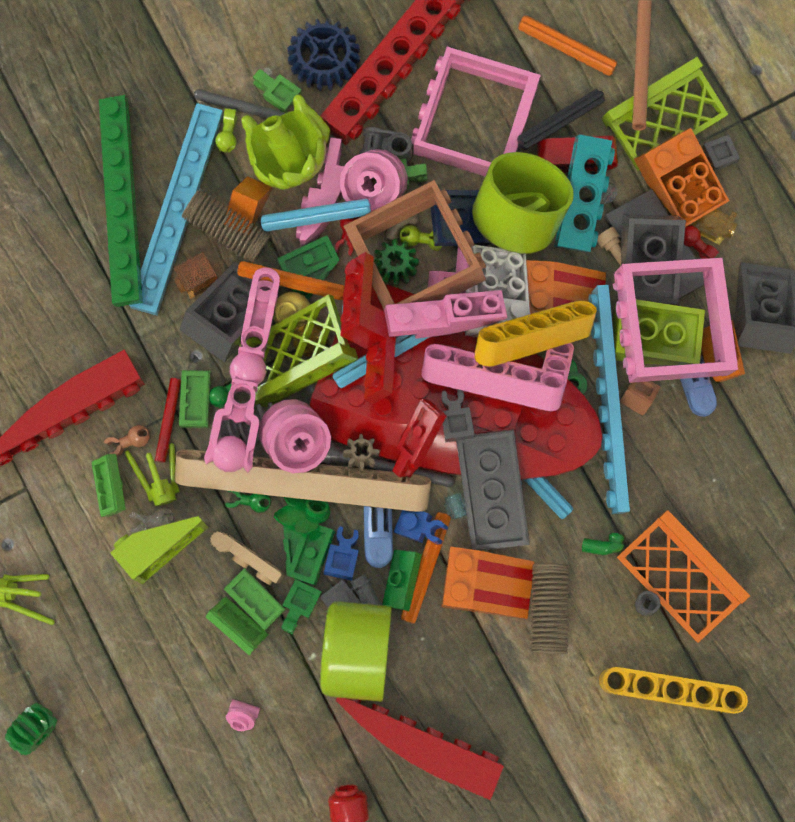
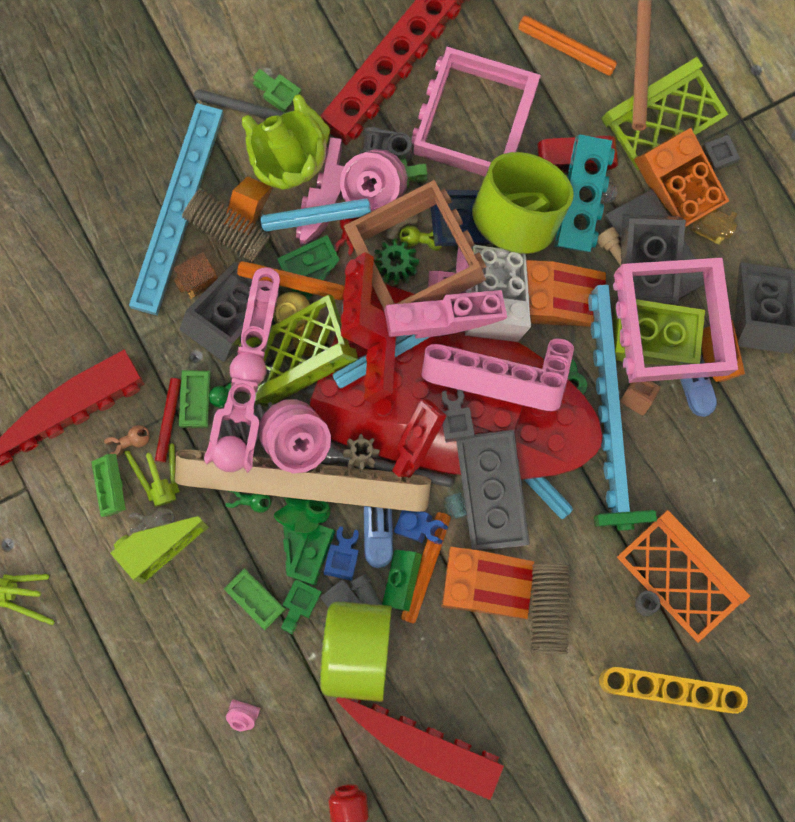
green gear [5,703,57,756] -> none
green plate [99,95,143,307] -> none
bright green plate [205,596,269,655] -> none
tan hinge [210,531,285,585] -> none
lime arm [215,108,237,153] -> none
dark blue gear [287,18,360,91] -> none
yellow beam [474,300,597,367] -> none
black axle [517,89,605,150] -> none
green arm [582,533,624,555] -> none
red arm [684,226,719,259] -> none
none -> green plate [594,510,657,531]

